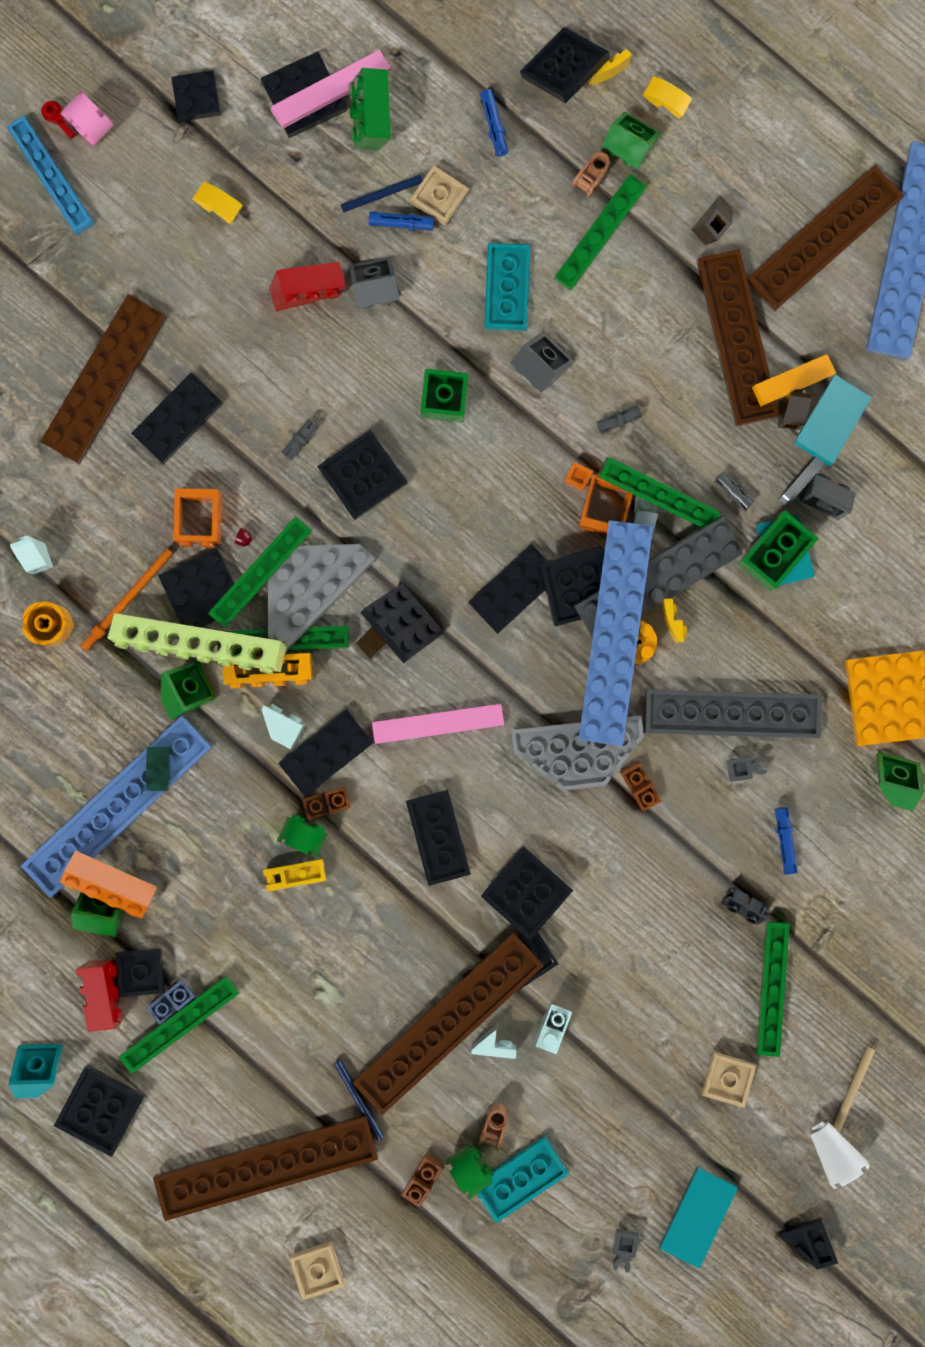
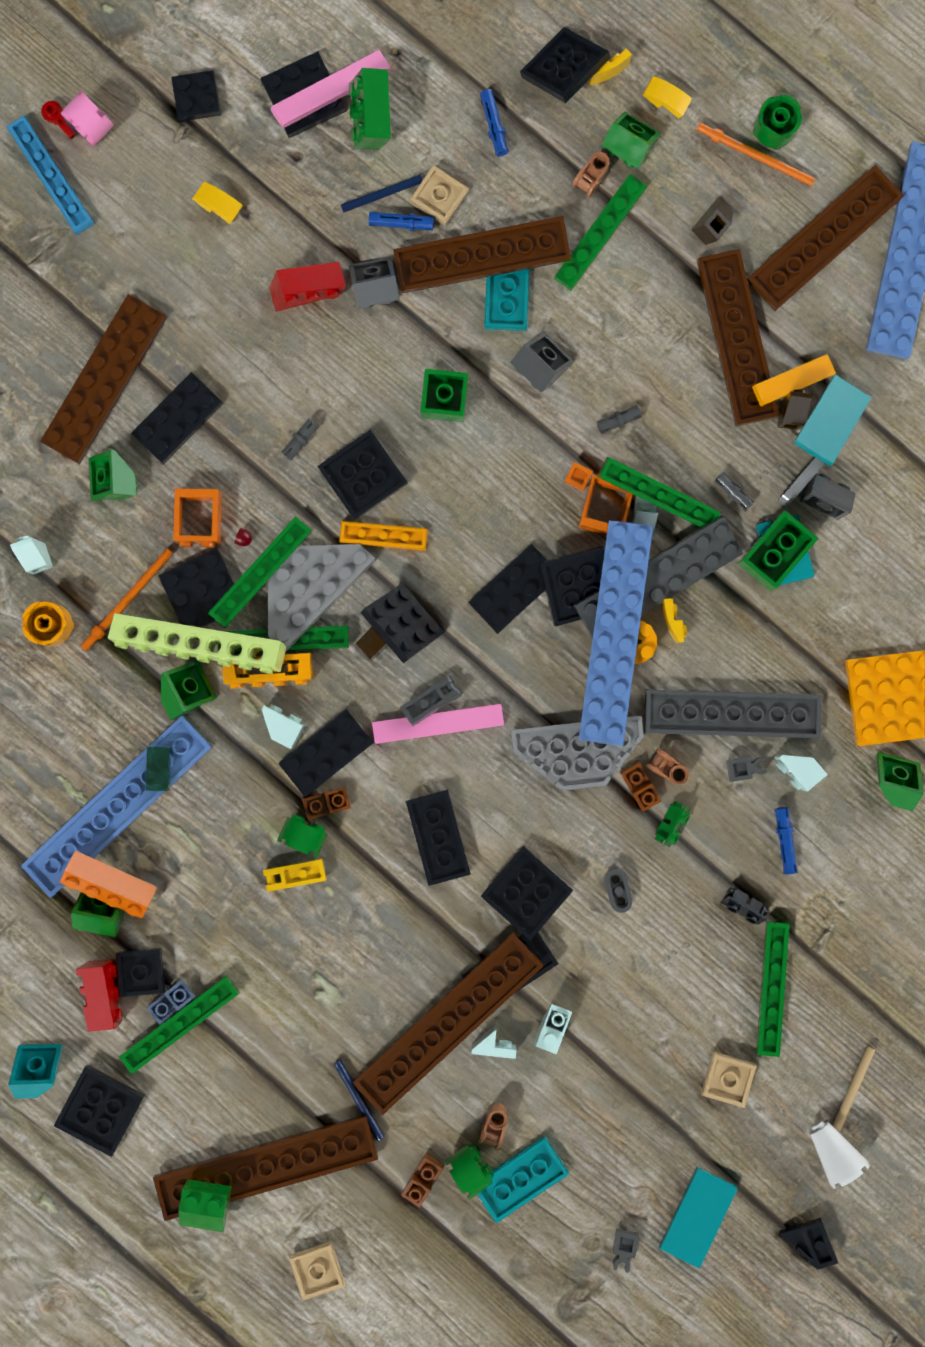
none -> green slope [89,450,137,501]
none -> green slope [179,1179,232,1233]
none -> light orange tile [339,521,428,551]
none -> reddish brown plate [393,216,571,294]
none -> dark grey plate [400,676,463,727]
none -> dark grey plate [604,868,632,913]
none -> nougat piece [646,748,689,785]
none -> green hinge [655,801,691,847]
none -> orange bar [696,122,815,186]
none -> green brick [753,95,802,150]
none -> light aqua slope [774,754,828,792]

